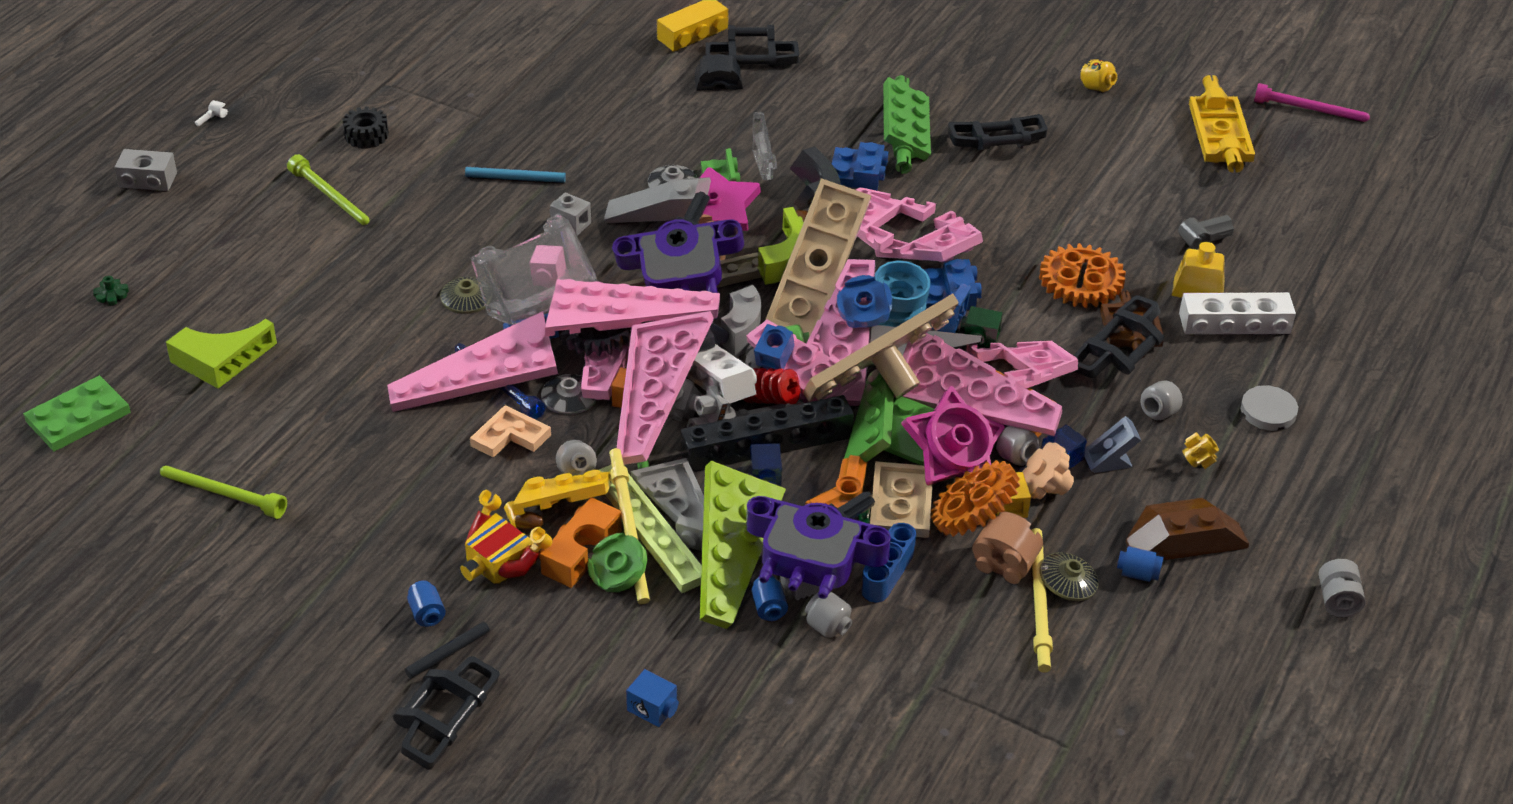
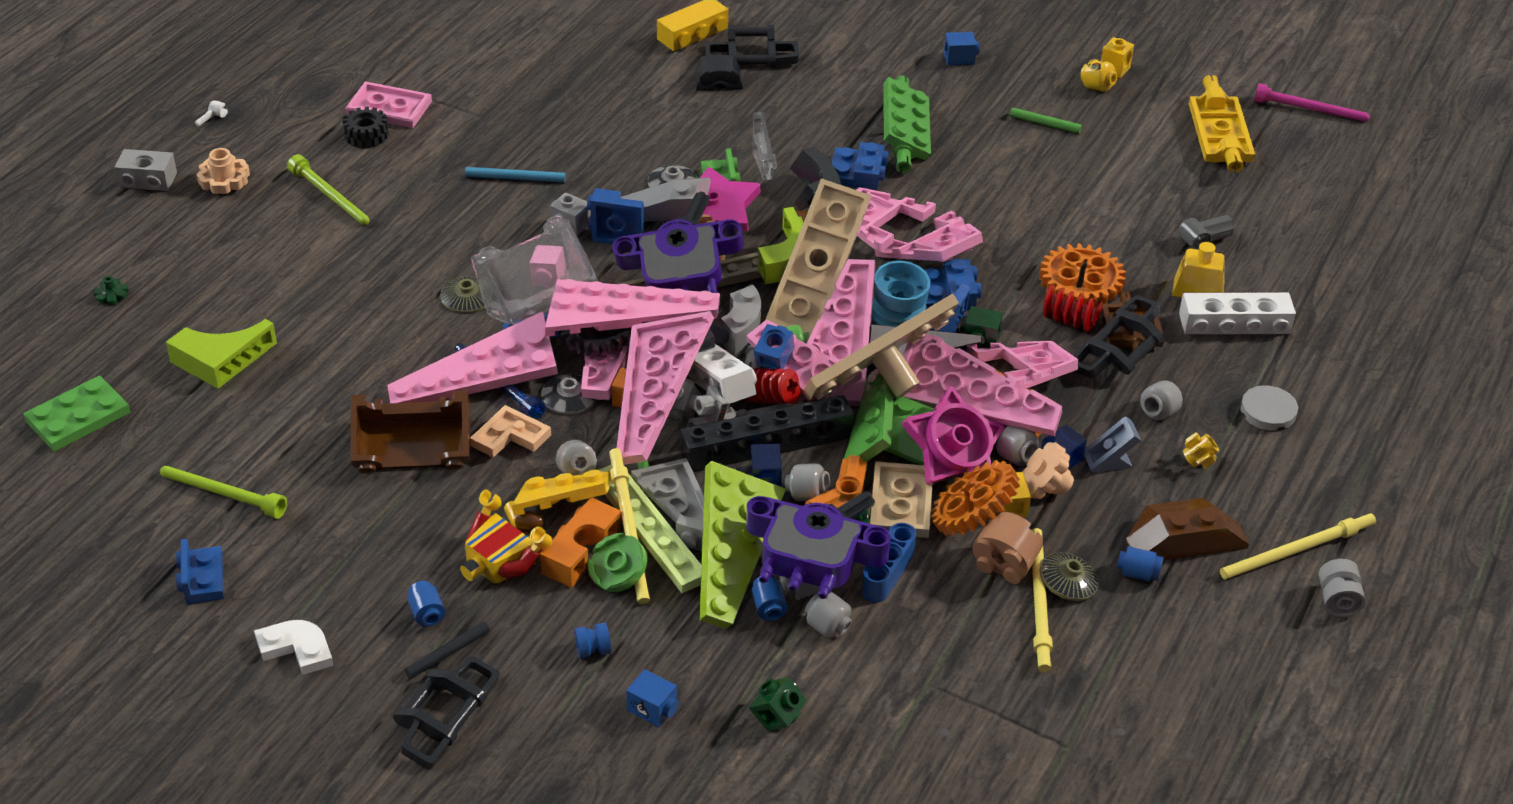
blue plate [837,275,892,328] -> none
black bar [948,114,1048,151] -> none
none -> blue bracket [176,539,224,604]
none -> light nougat plant [197,148,250,194]
none -> white plate [254,620,334,675]
none -> bright pink tile [345,82,432,128]
none -> reddish brown windscreen [351,390,471,473]
none -> blue wheel [574,623,611,659]
none -> blue plate [587,188,644,244]
none -> dark green brick [749,677,807,731]
none -> light grey head [785,464,830,502]
none -> blue brick [944,32,980,65]
none -> bright green bar [1010,107,1082,134]
none -> red piece [1043,285,1103,333]
none -> yellow brick [1101,37,1134,79]
none -> light yellow bar [1220,513,1376,580]

